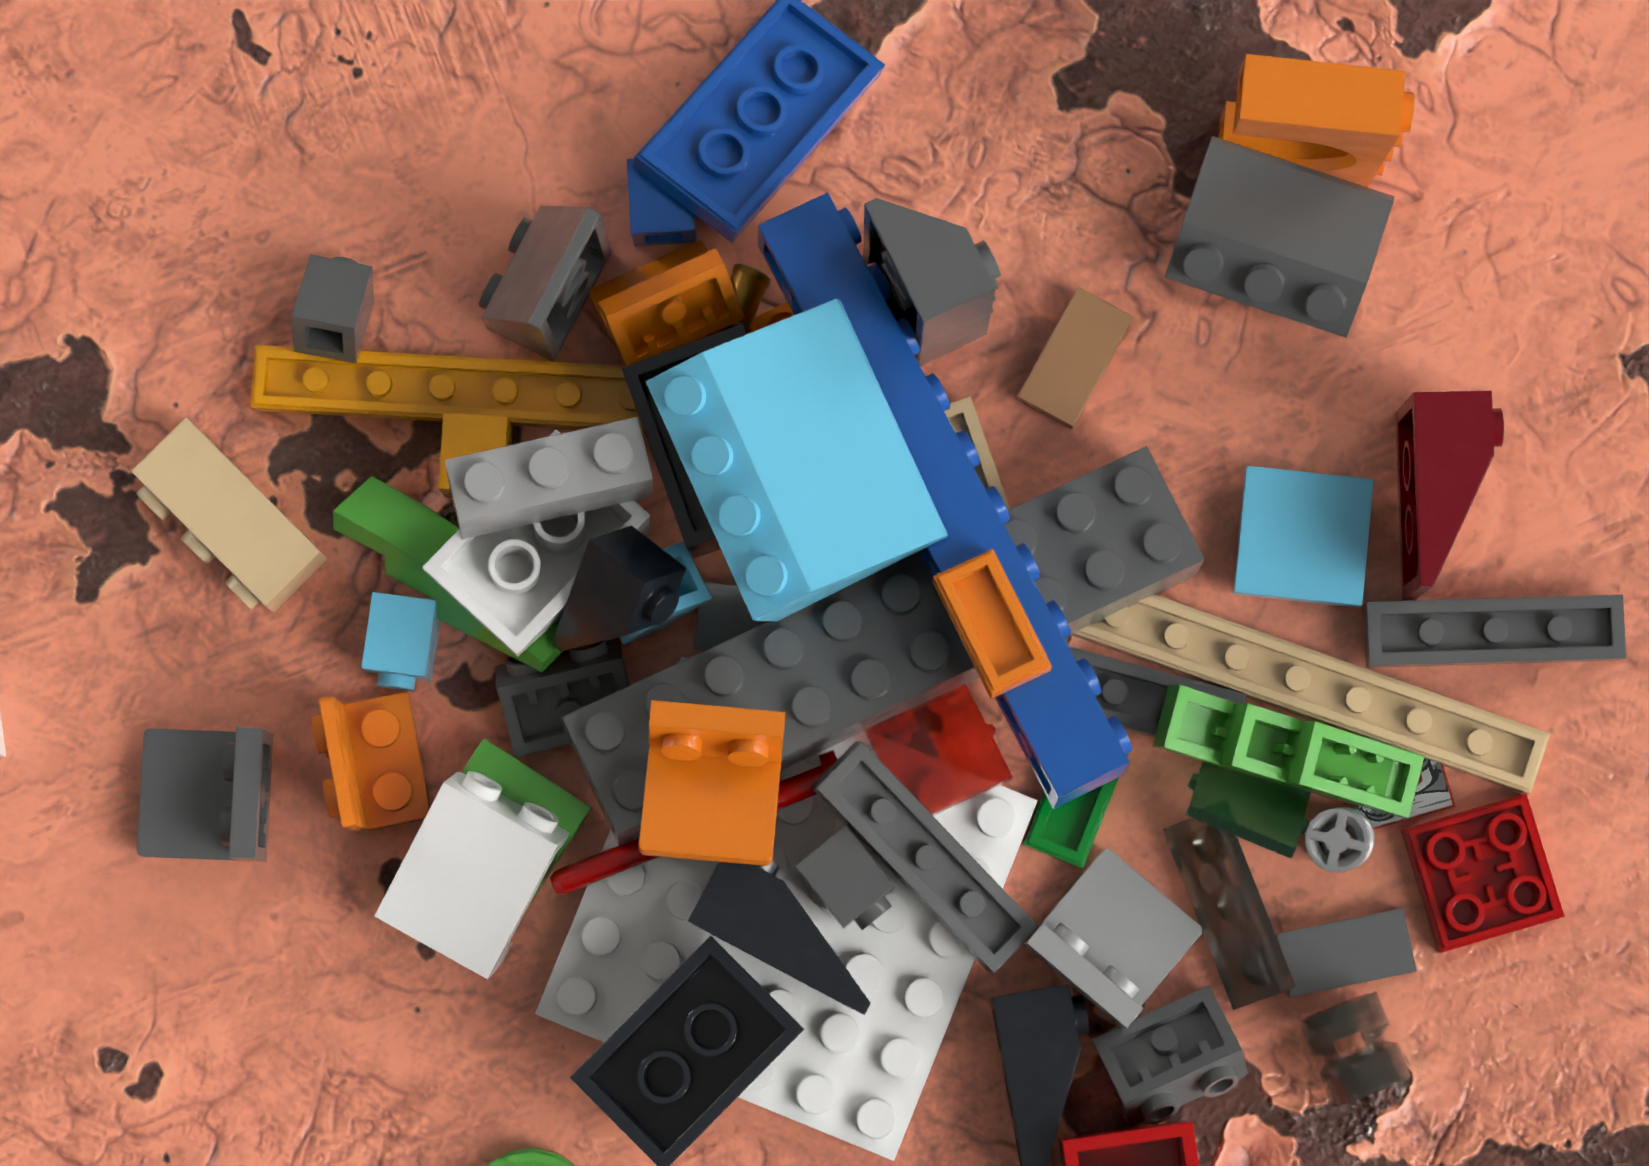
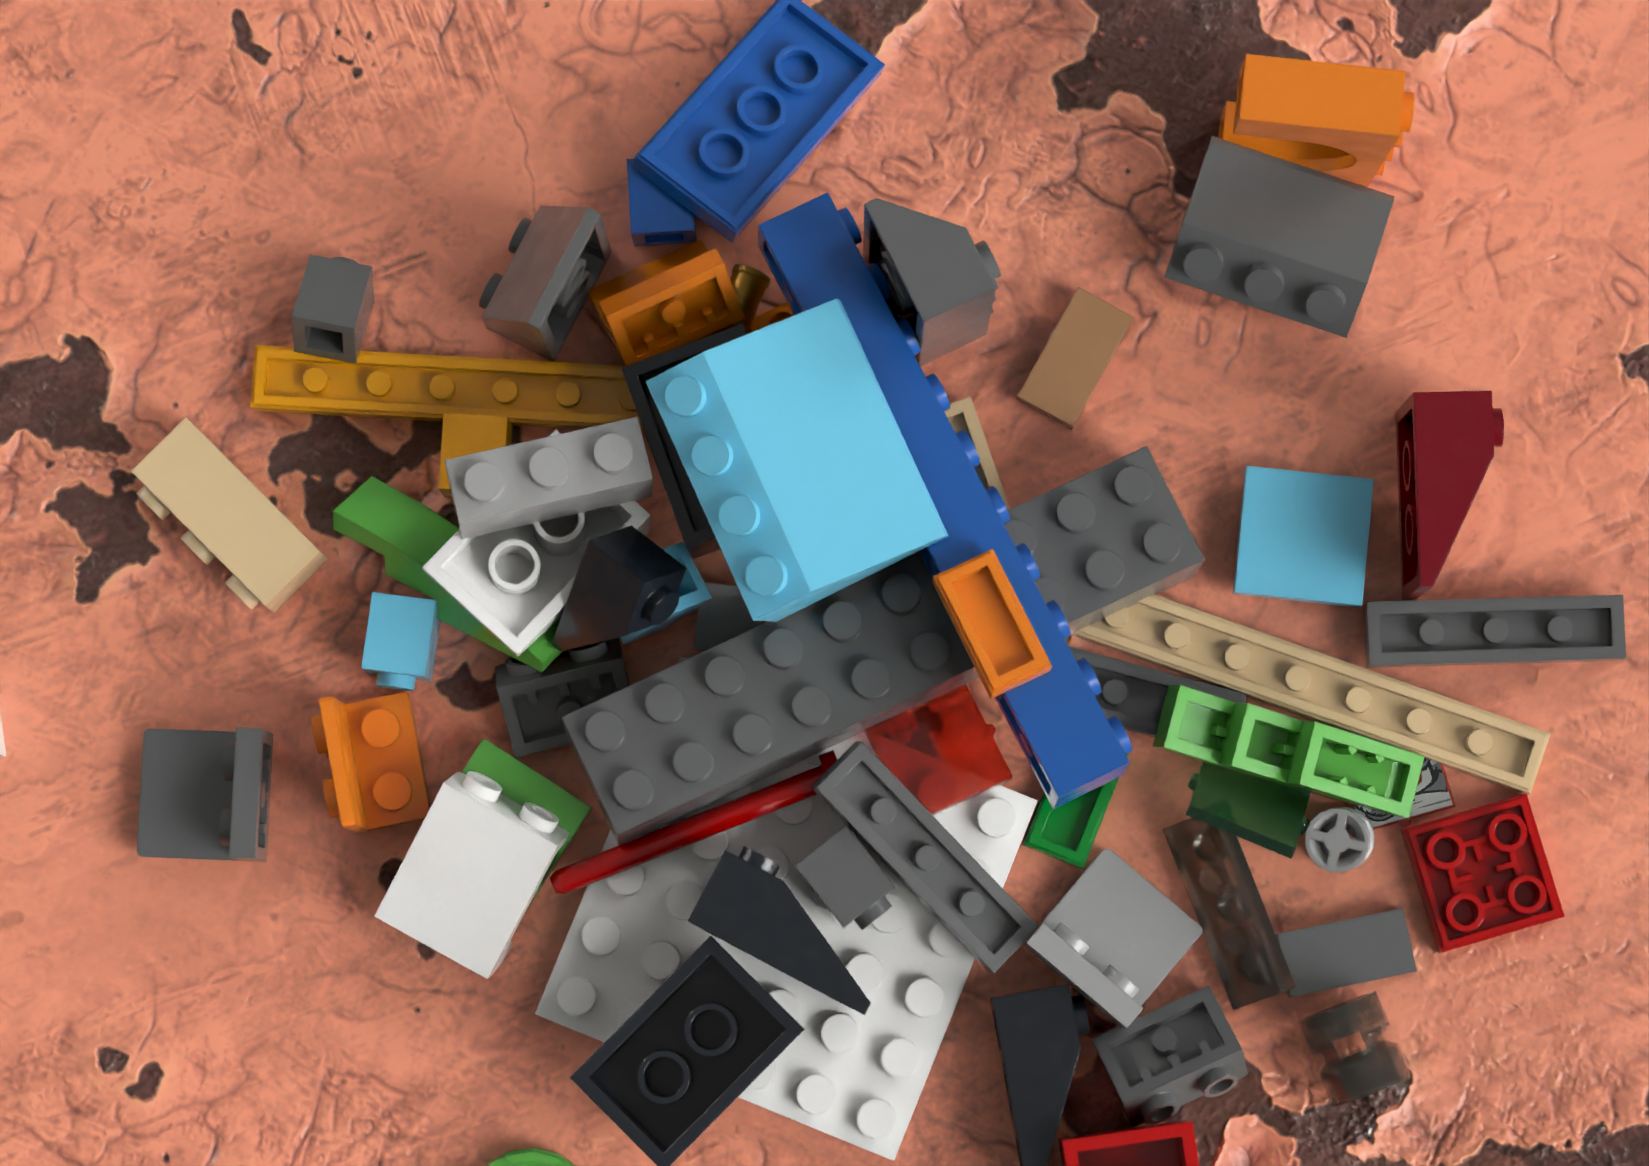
orange bracket [639,700,786,866] -> none

